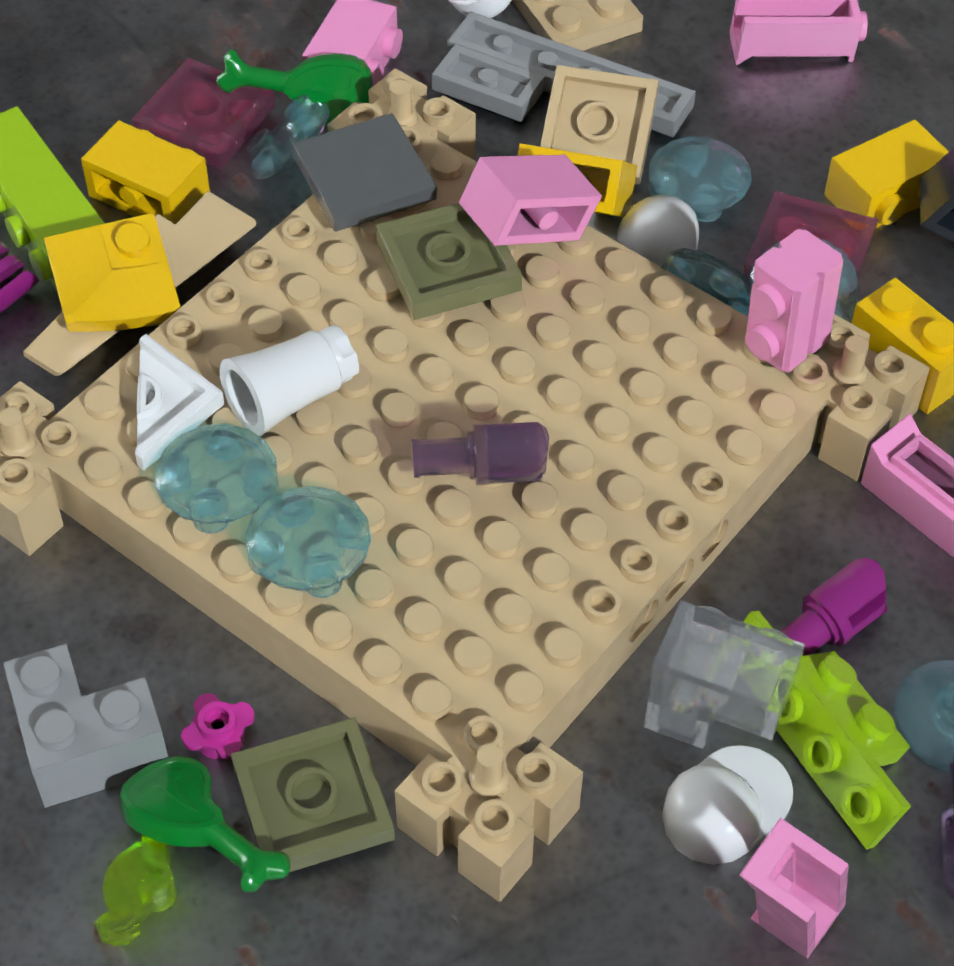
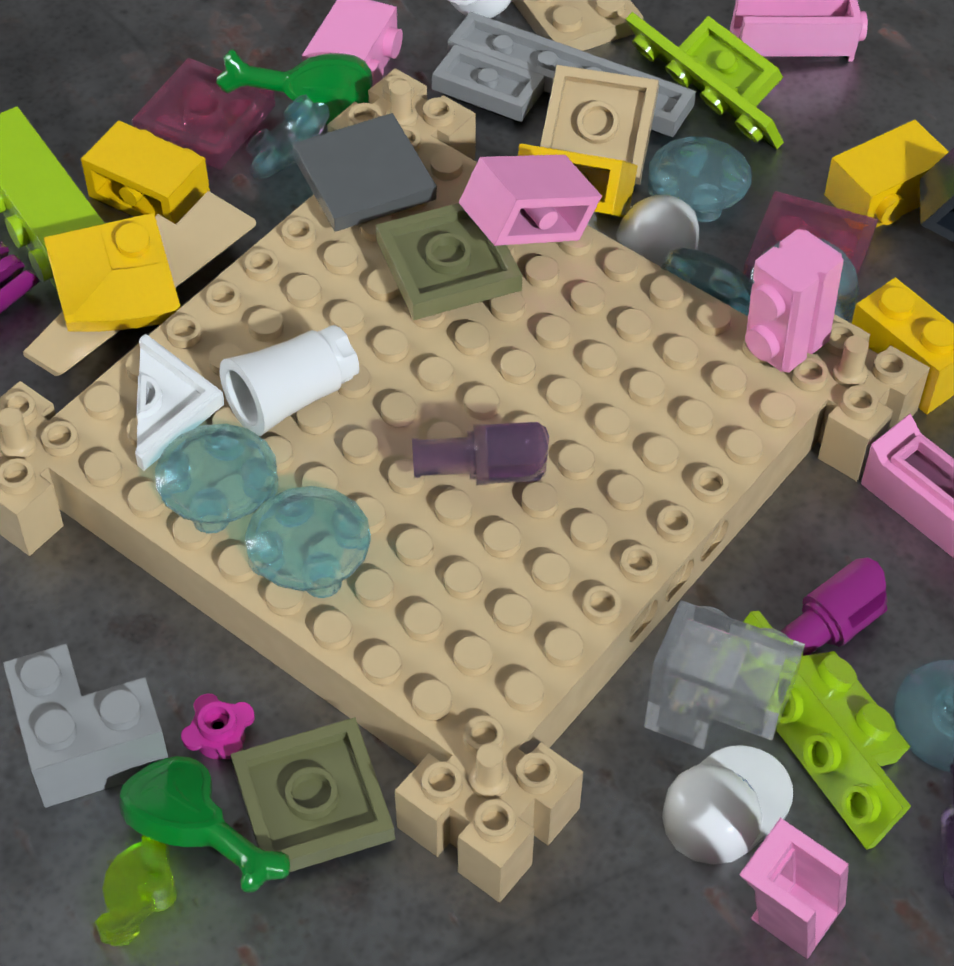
none -> lime bracket [626,12,784,150]

